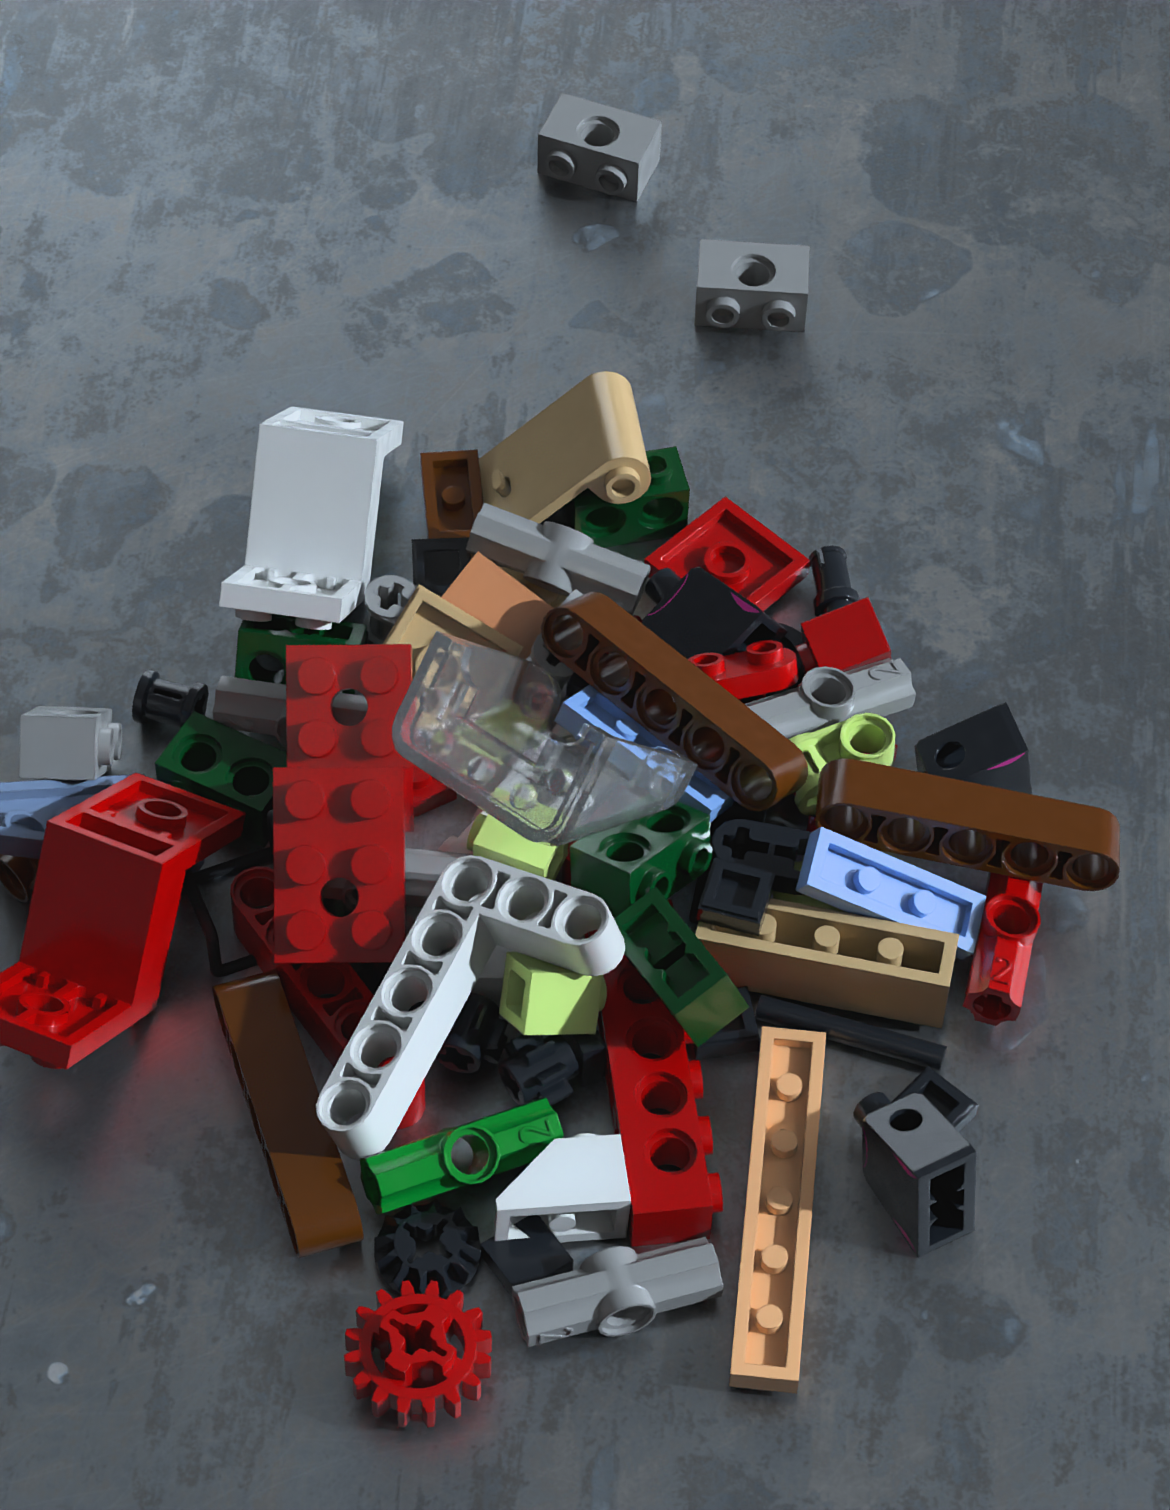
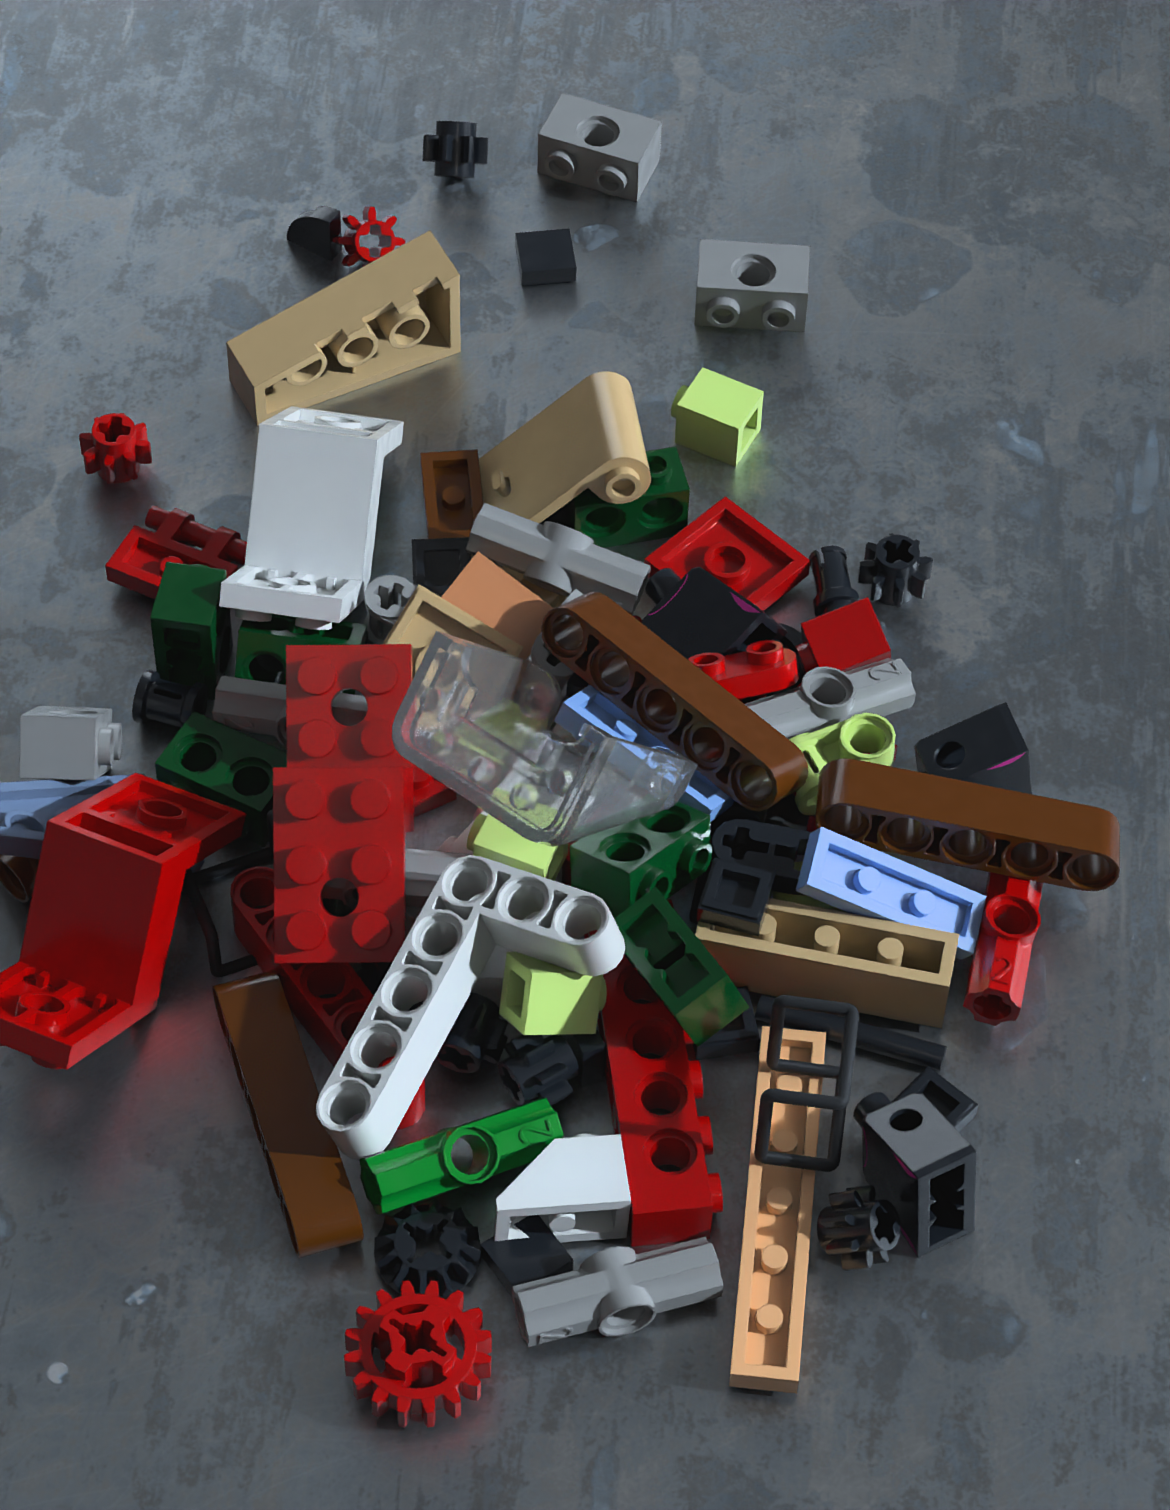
none -> red gear [79,413,152,484]
none -> red plate [105,505,247,599]
none -> dark green brick [150,562,233,700]
none -> tan wedge [226,230,461,426]
none -> black tile [287,206,342,261]
none -> red gear [333,206,405,267]
none -> black gear [423,121,488,178]
none -> black tile [515,228,577,286]
none -> yellowish green brick [671,367,764,467]
none -> black piece [754,995,859,1172]
none -> black gear [817,1185,901,1271]
none -> black gear [858,533,933,608]

